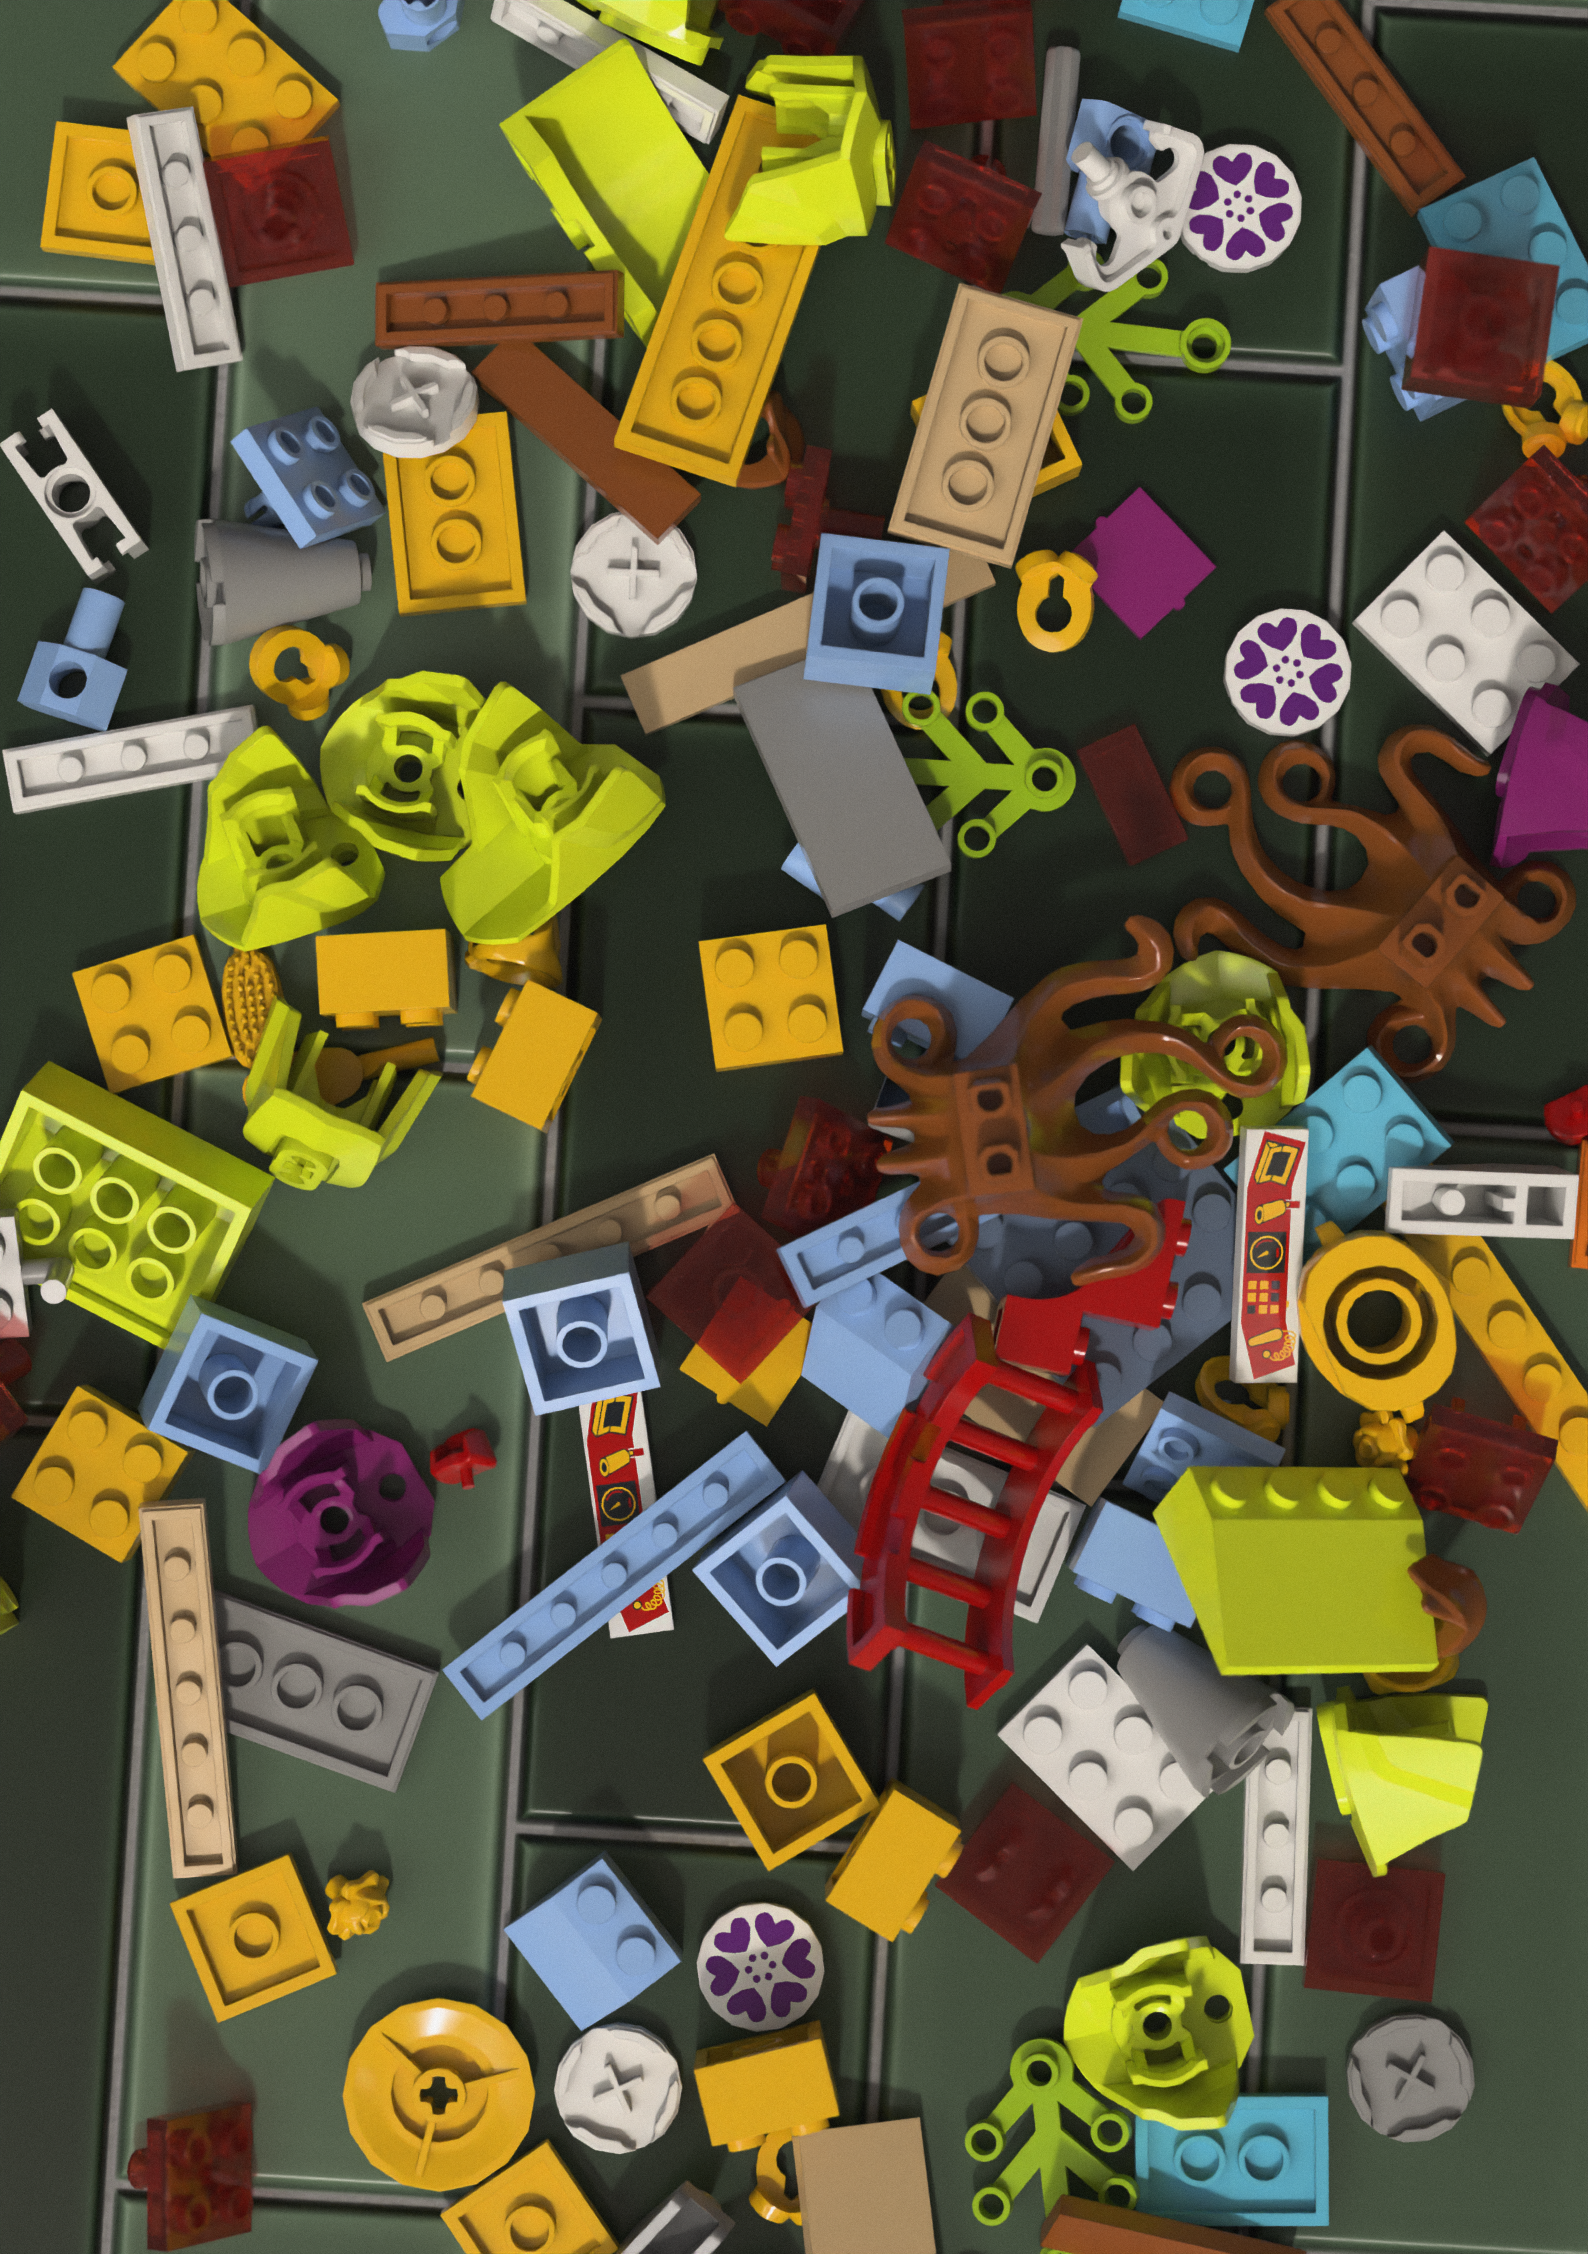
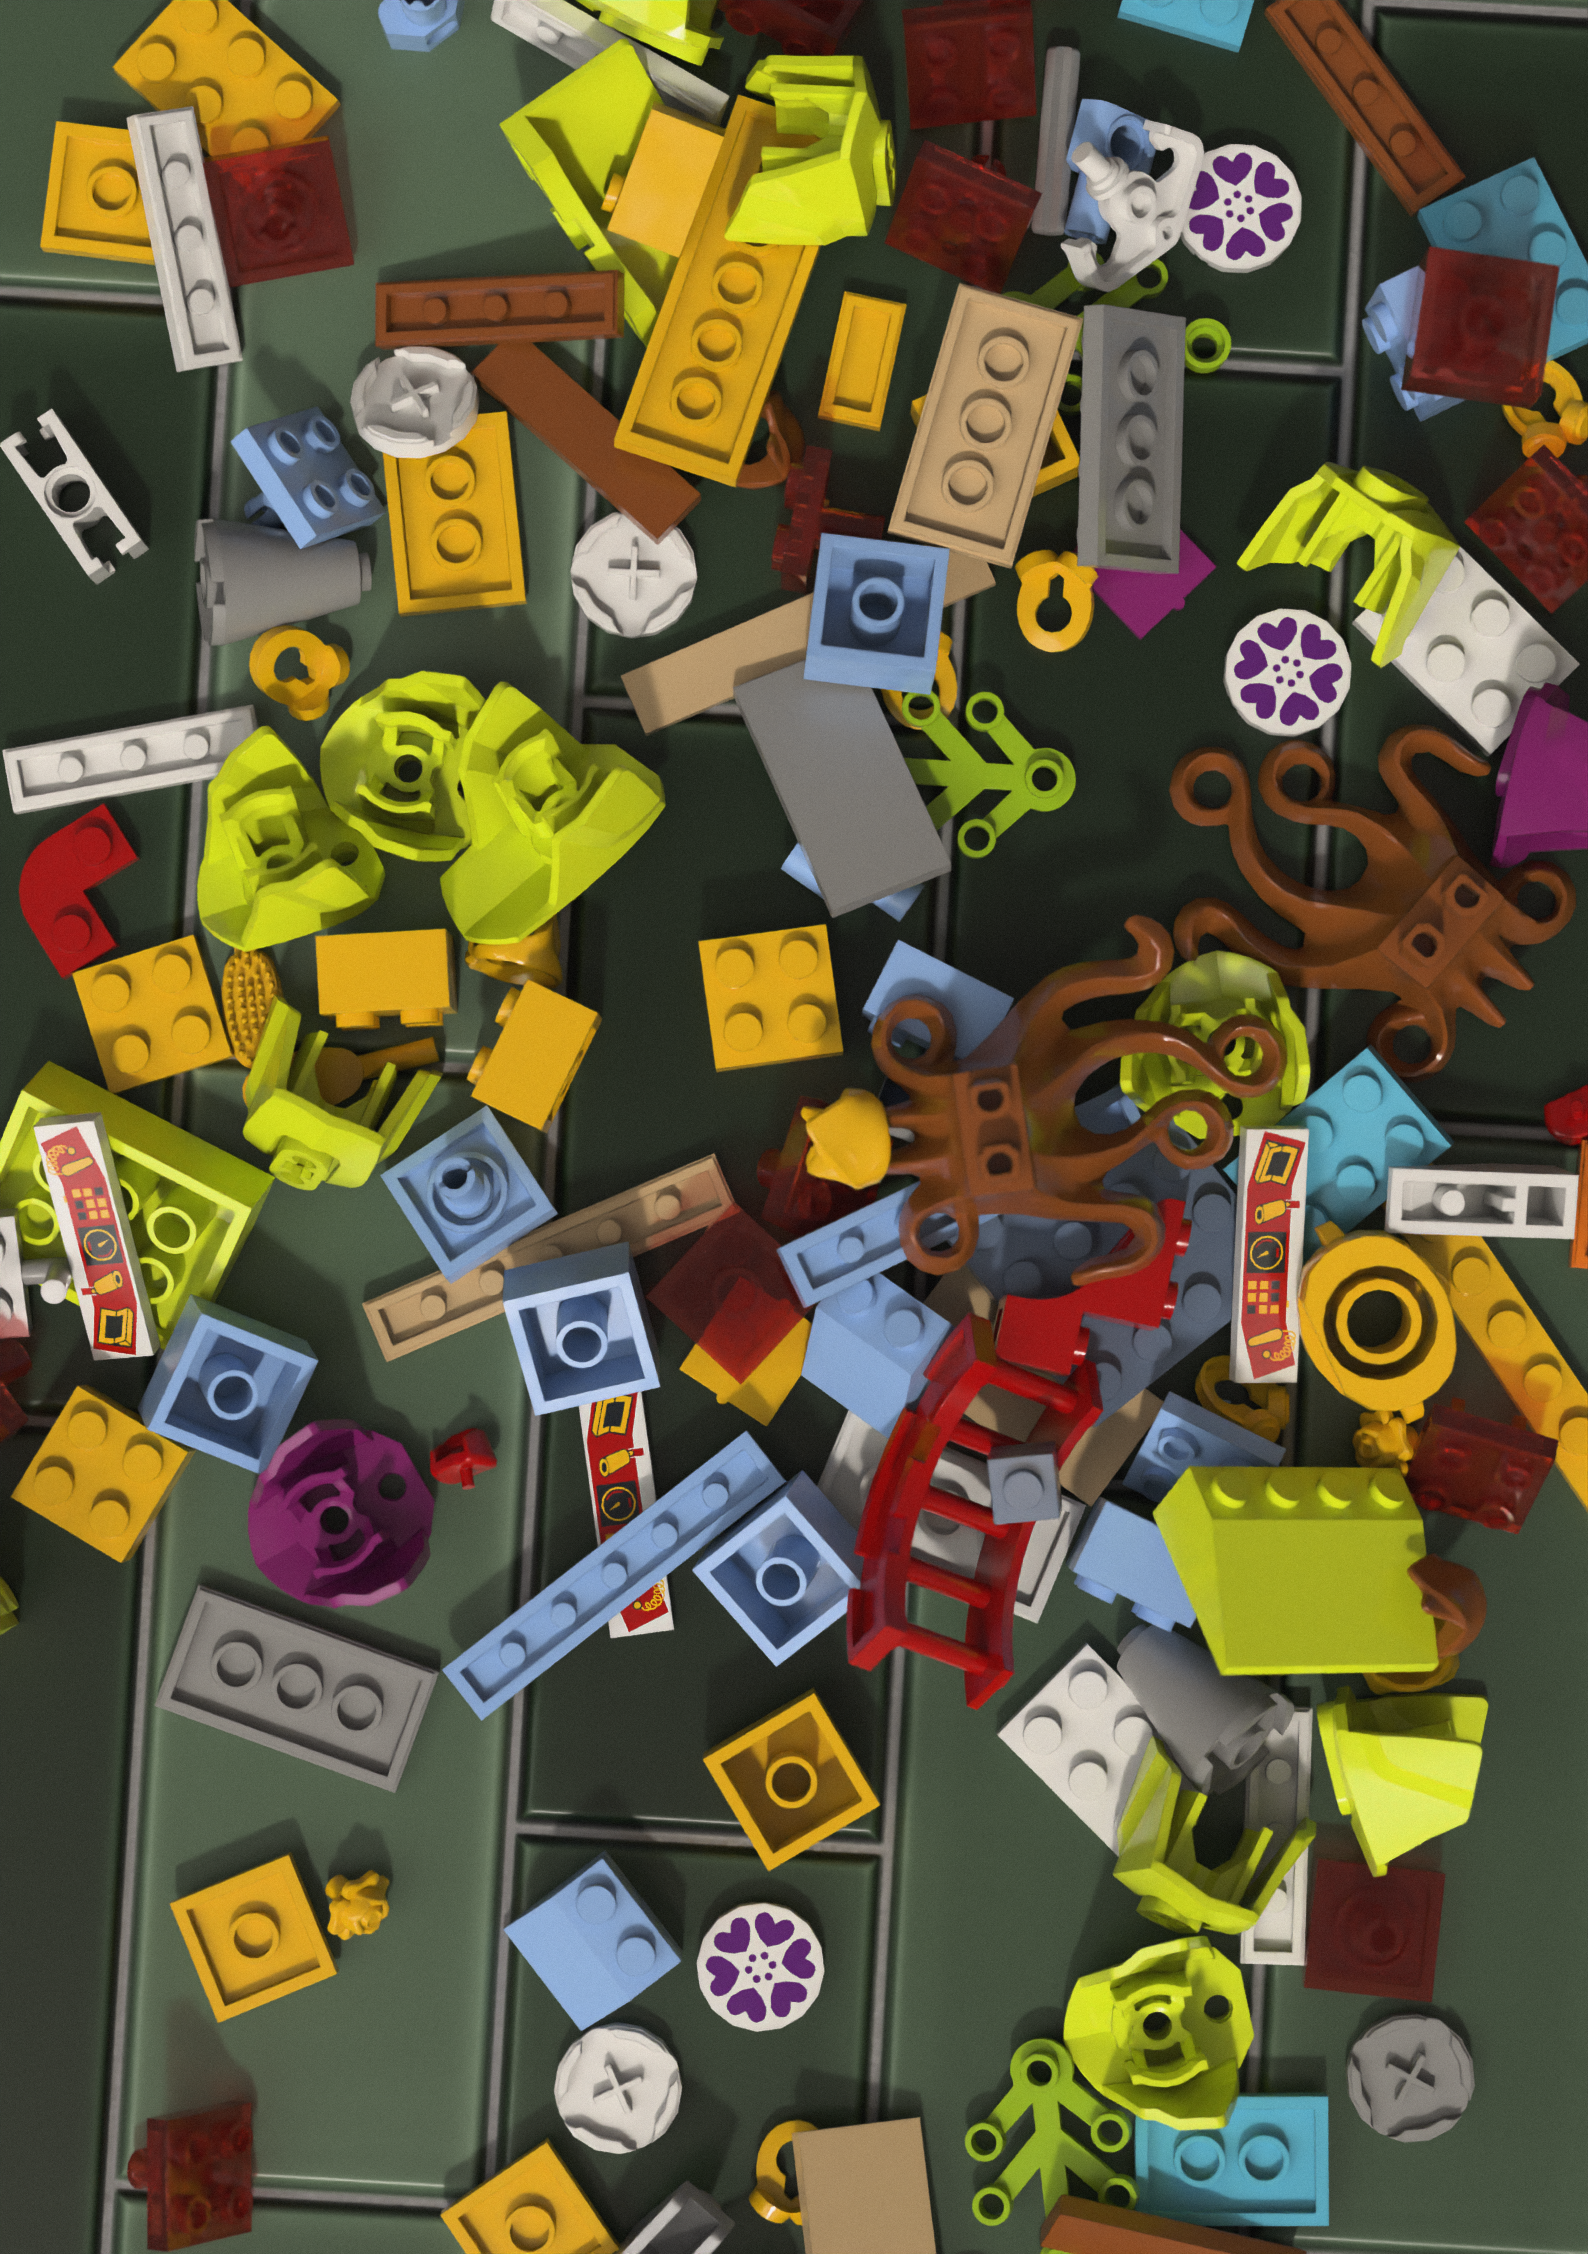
light blue piece [17,588,128,732] -> none
tan tile [138,1498,239,1879] -> none
yellow piece [343,1997,536,2192] -> none
yellow brick [694,2020,840,2152] -> none
yellow brick [825,1777,964,1942] -> none
clear red plate [935,1781,1115,1964] -> none
clear red tile [1076,724,1189,867] -> none
none -> red plate [19,803,140,980]
none -> tile [34,1112,160,1361]
none -> light blue plate [380,1105,558,1284]
none -> yellow brick [601,101,726,258]
none -> yellow piece [801,1088,890,1190]
none -> yellow tile [818,291,907,431]
none -> sand blue brick [987,1441,1062,1525]
none -> light grey plate [1077,304,1186,574]
none -> neon yellow piece [1113,1736,1316,1935]
none -> neon yellow piece [1237,462,1460,668]

